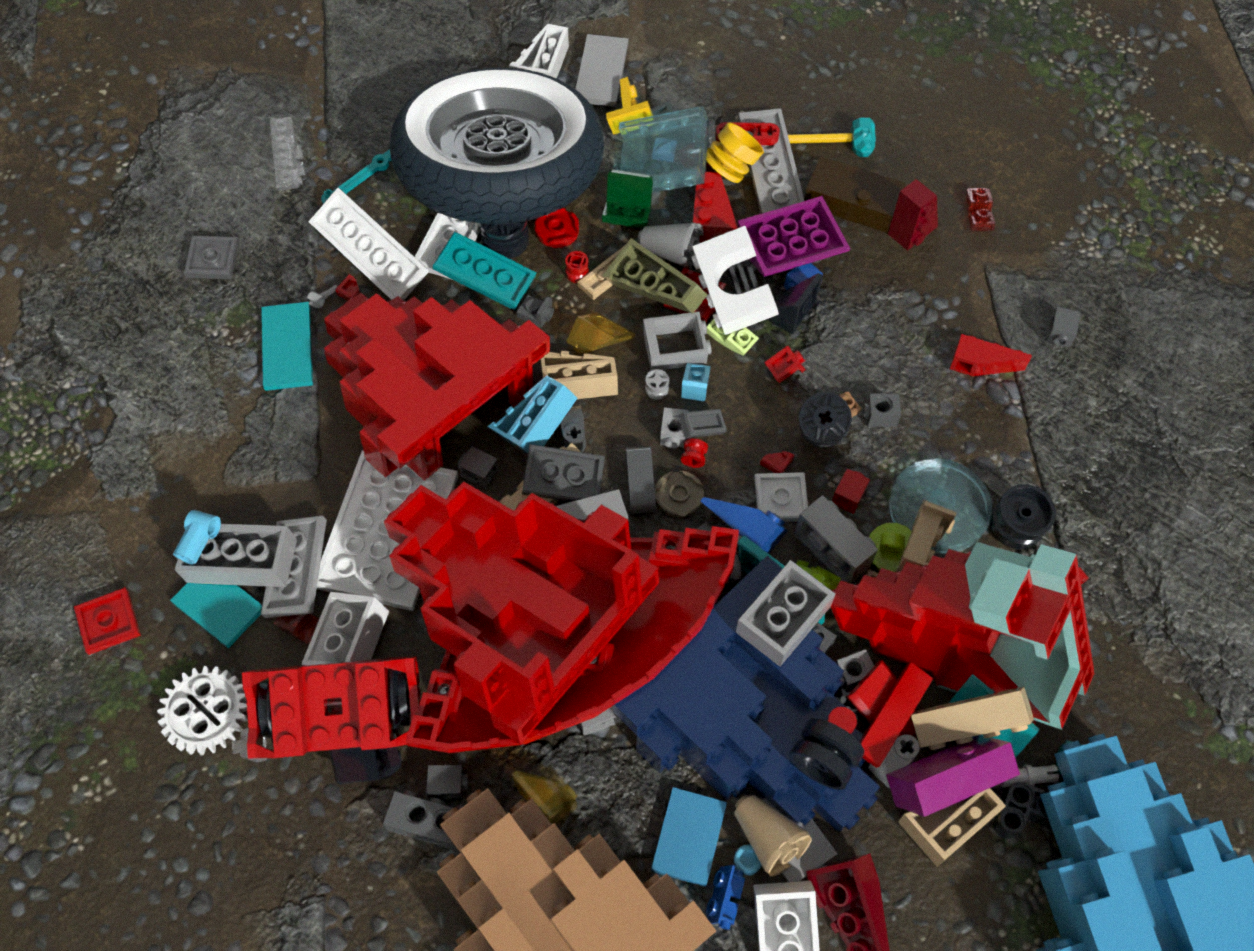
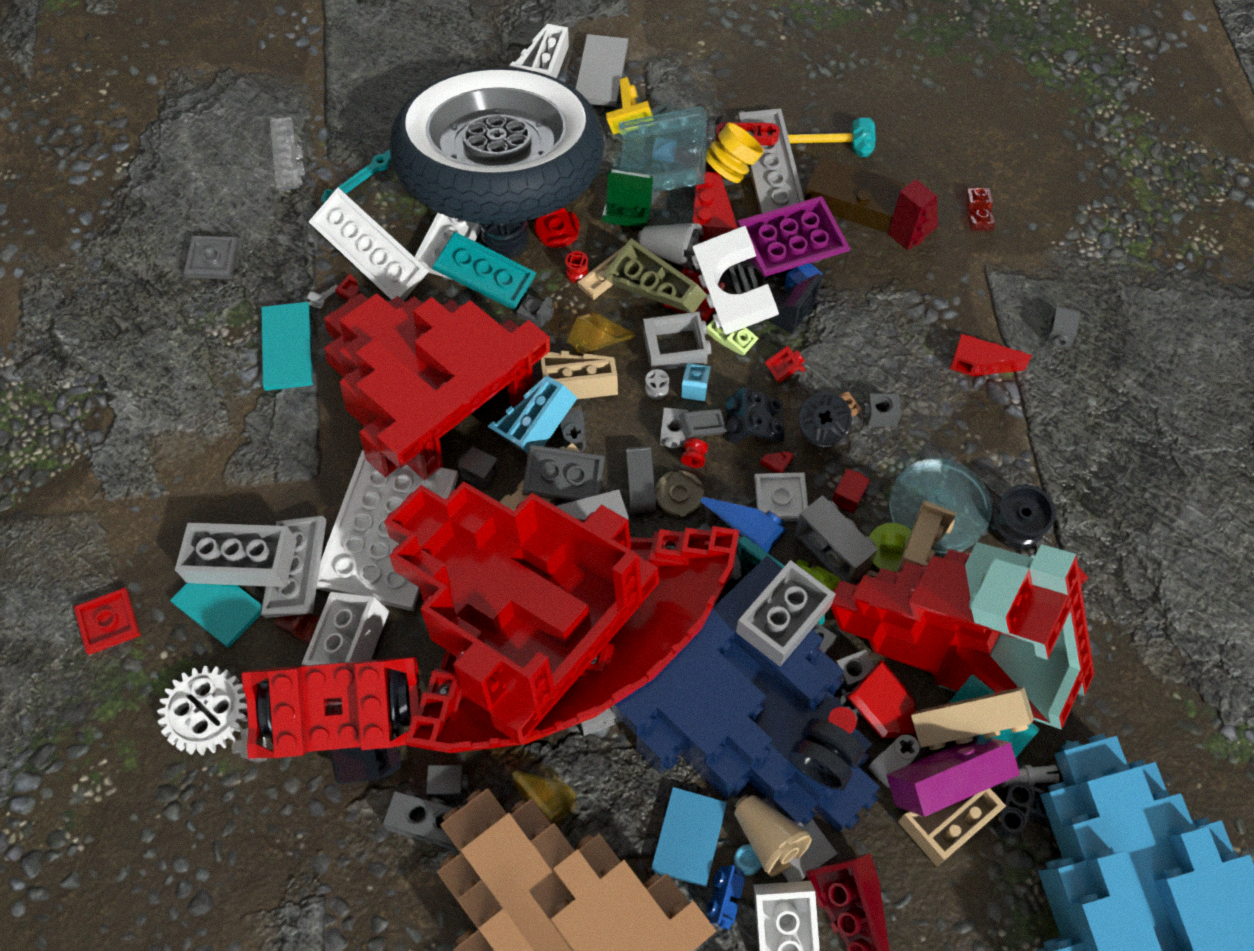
medium azure piece [173,510,221,565] -> none
red tile [859,662,933,768] -> none
none -> black bracket [726,387,785,444]

